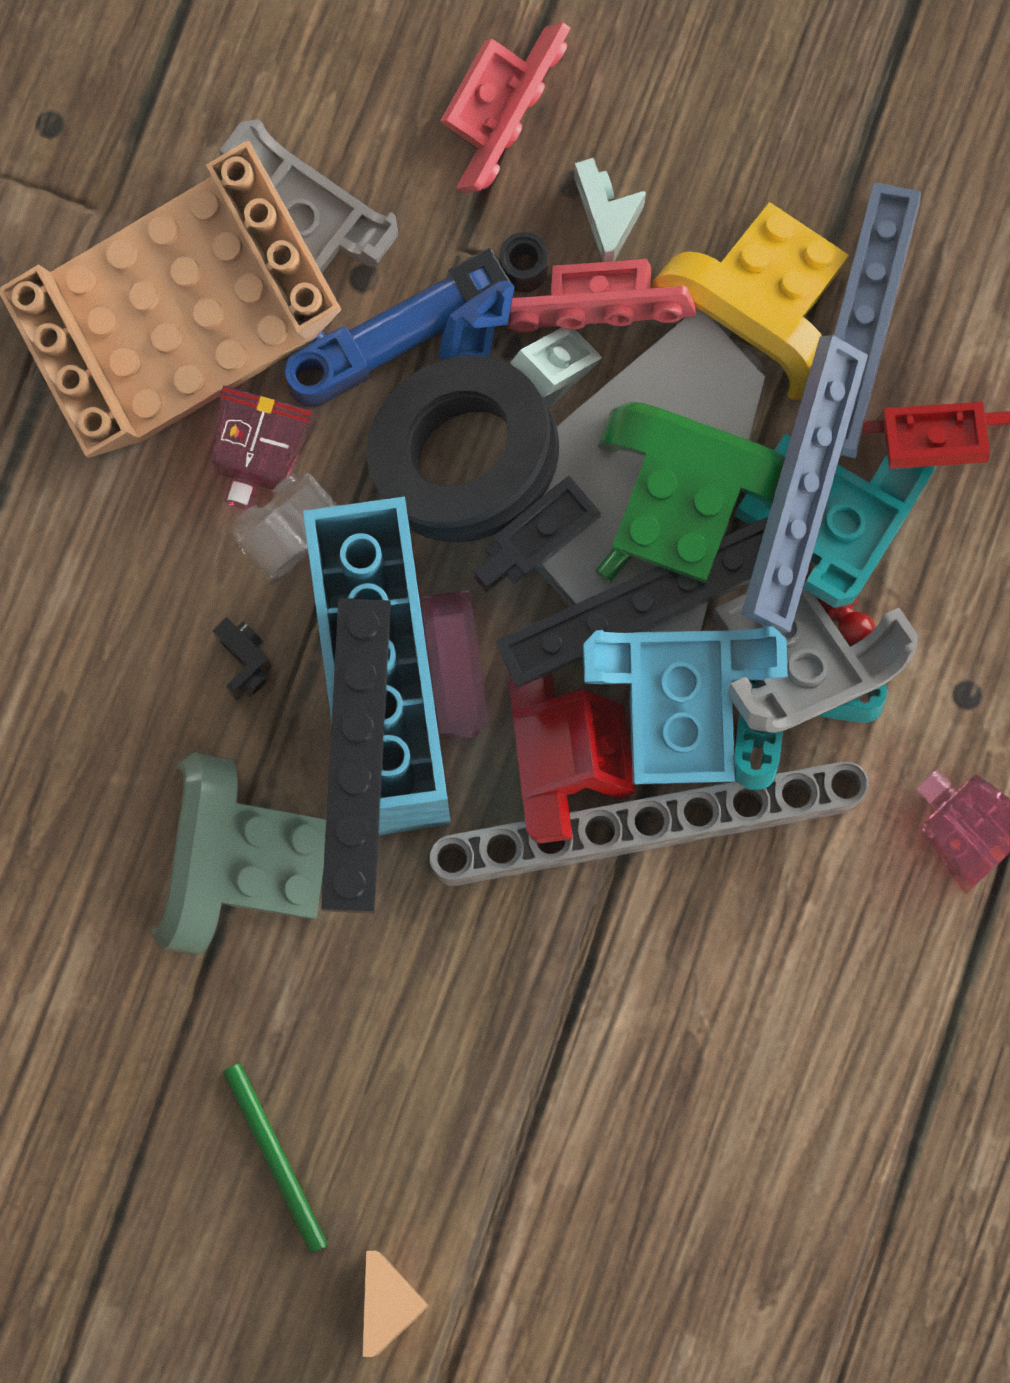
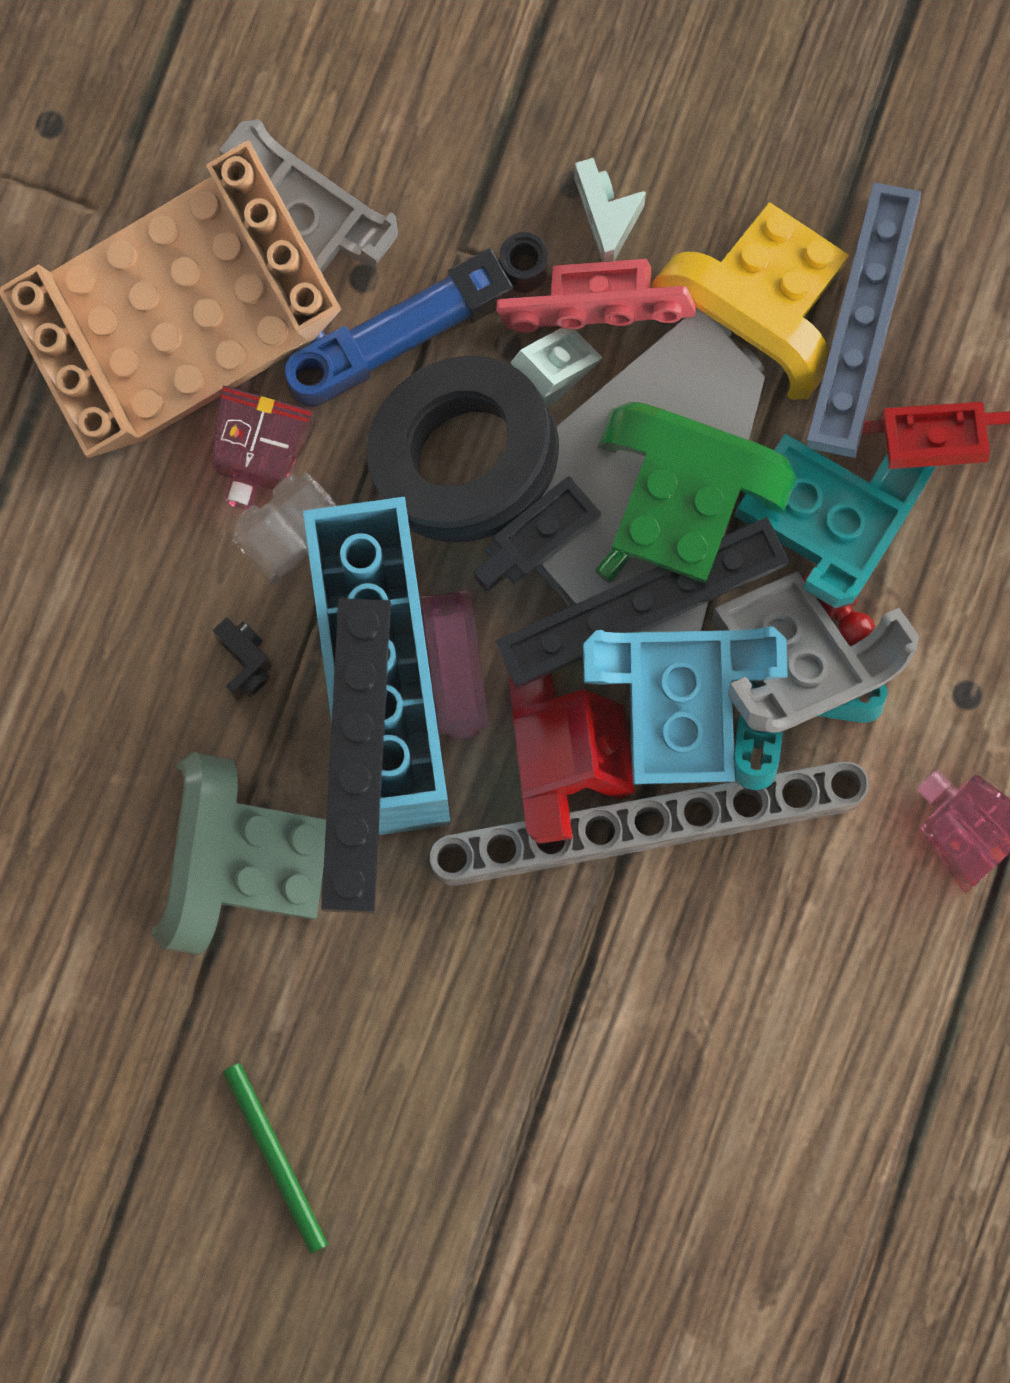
light nougat slope [363,1251,429,1357] -> none
blue slope [438,280,514,360] -> none
coral bracket [440,22,570,194] -> none
sand blue plate [741,335,868,632] -> none

